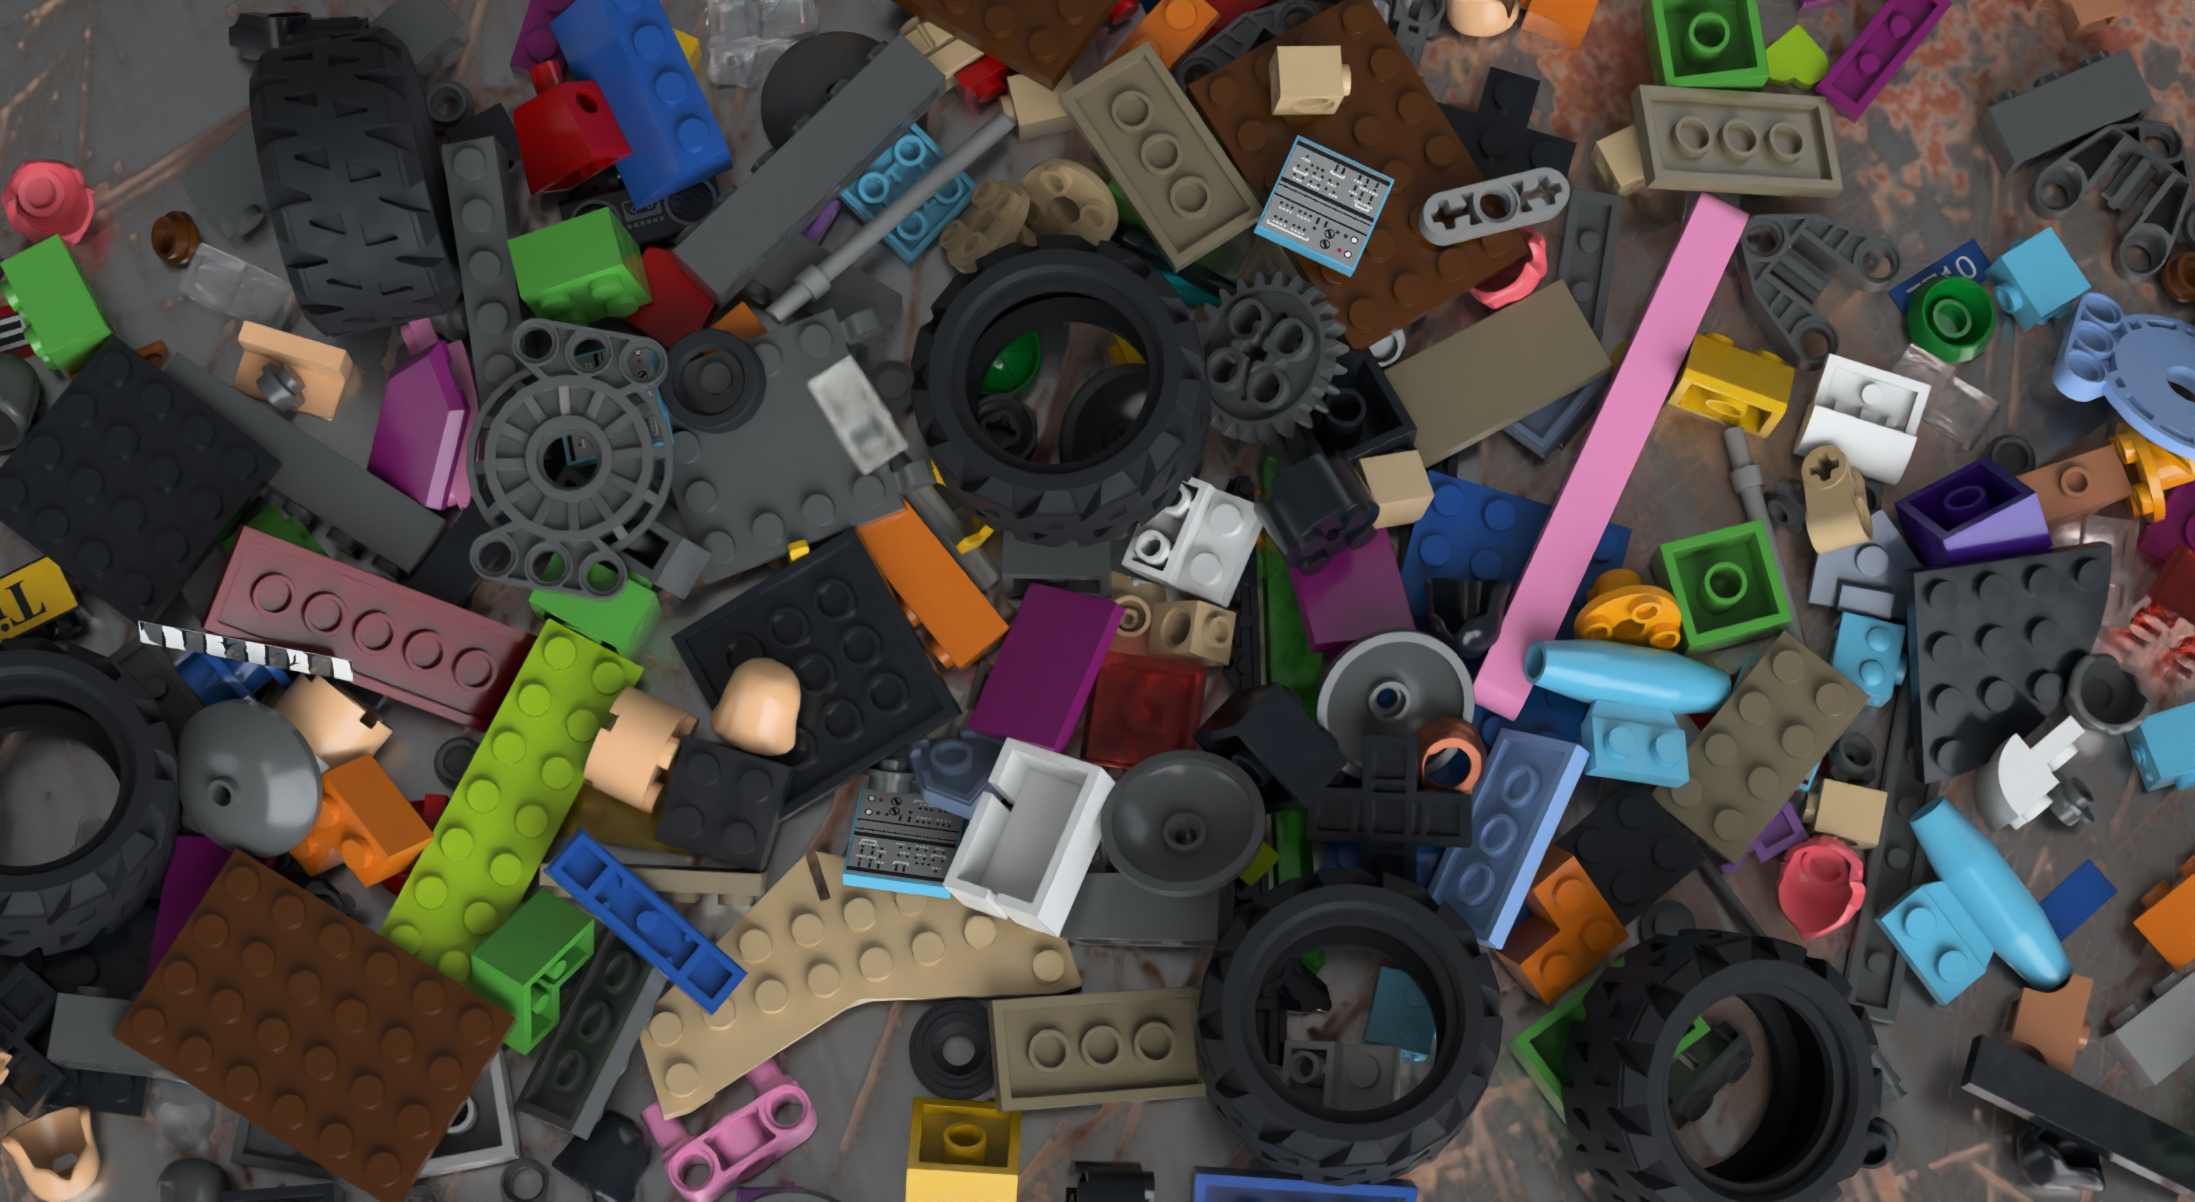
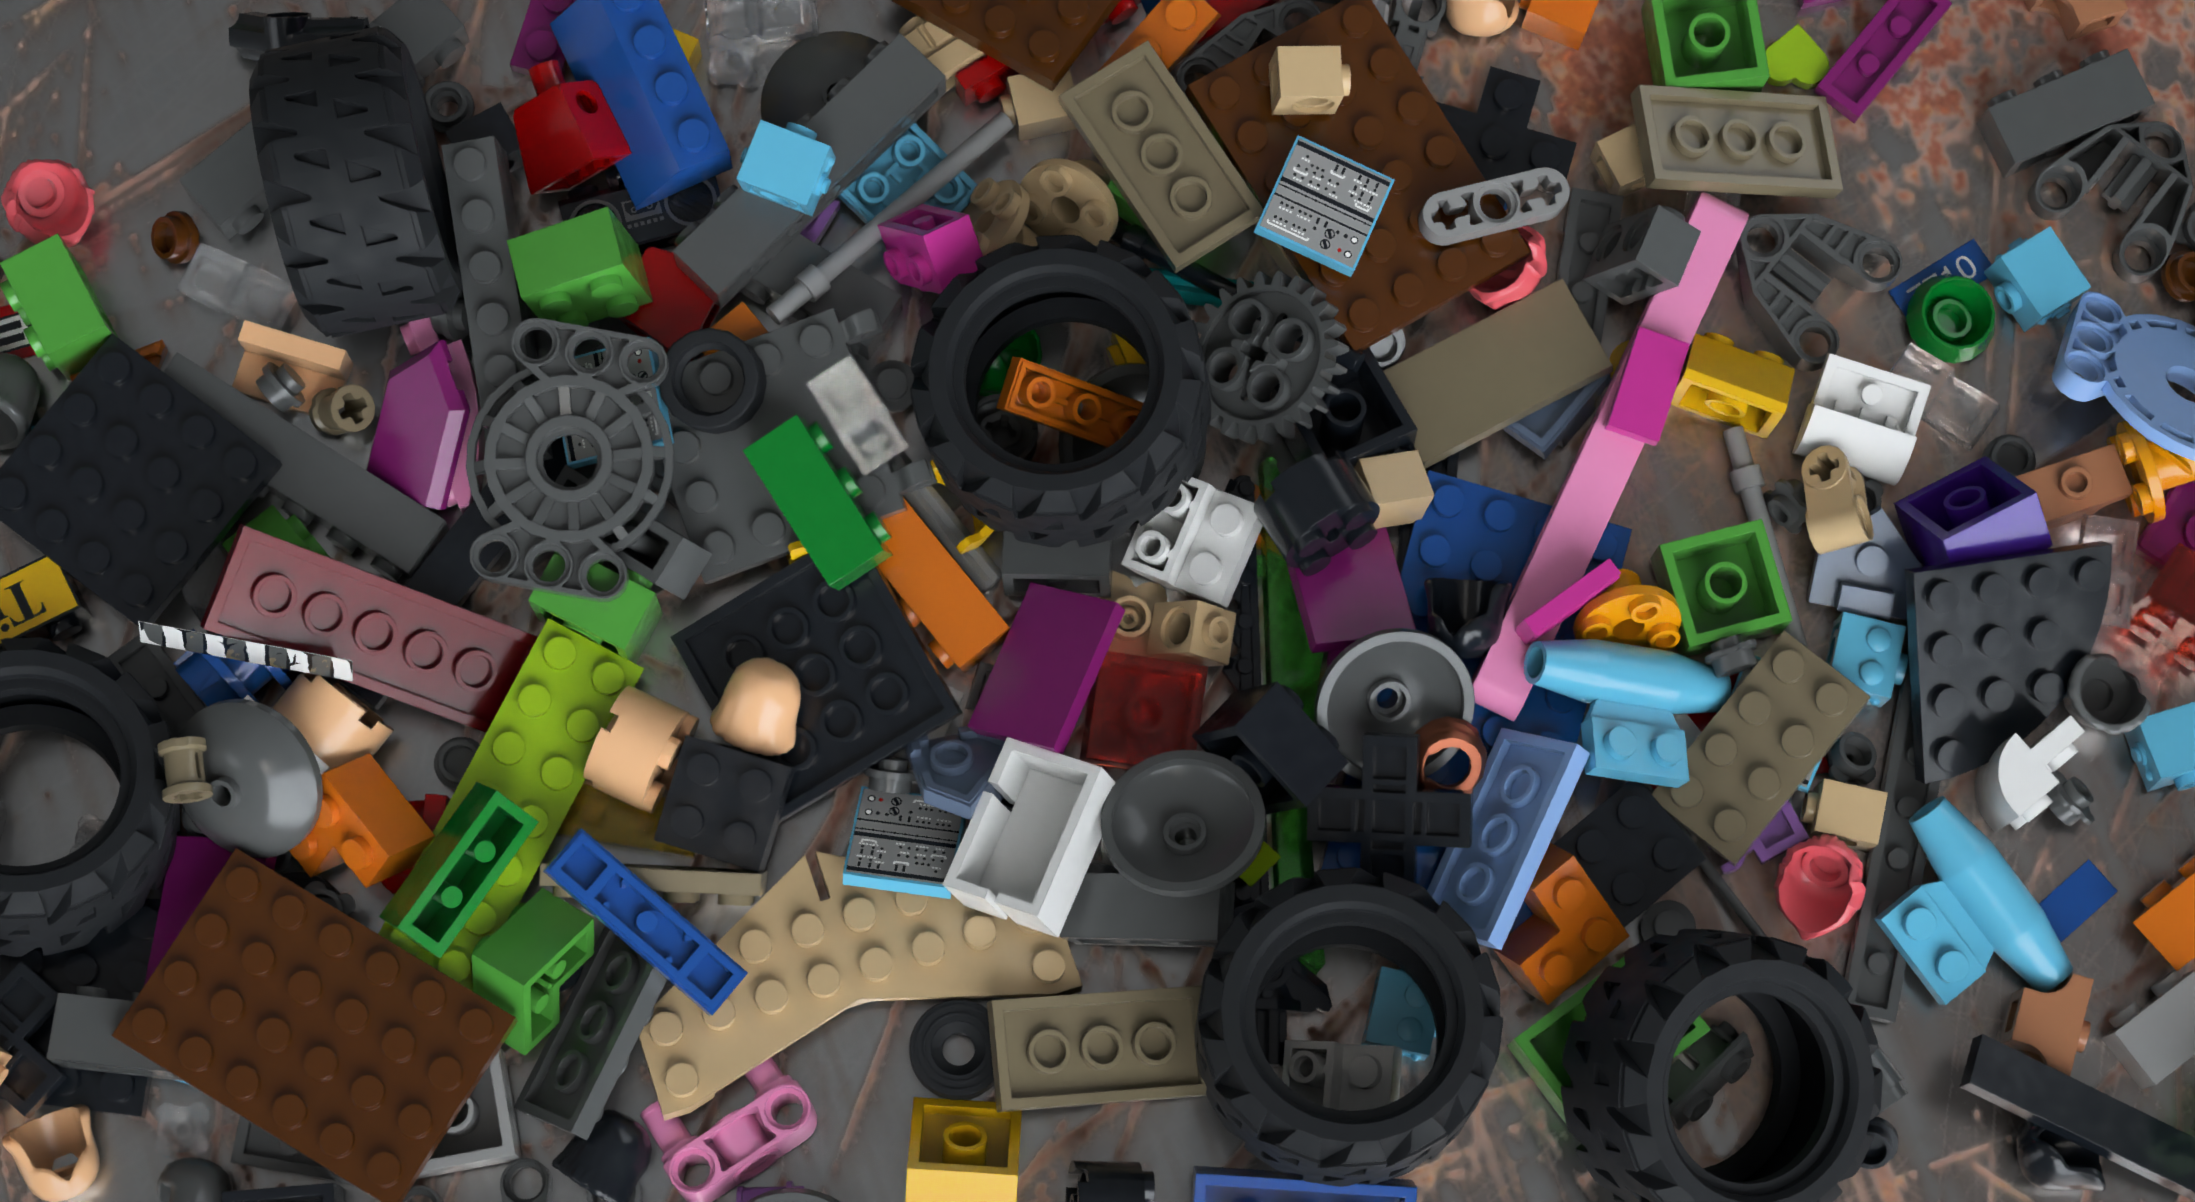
none -> dark tan bush [157,736,213,804]
none -> dark tan bush [309,384,375,436]
none -> green brick [379,782,539,958]
none -> medium azure head [736,119,836,216]
none -> green brick [742,414,893,591]
none -> dark pink brick [878,204,983,294]
none -> orange tile [996,357,1144,448]
none -> dark pink tile [1515,558,1621,645]
none -> dark grey brick [1582,205,1701,305]
none -> dark pink tile [1605,326,1690,446]
none -> dark grey plate [1704,634,1757,678]

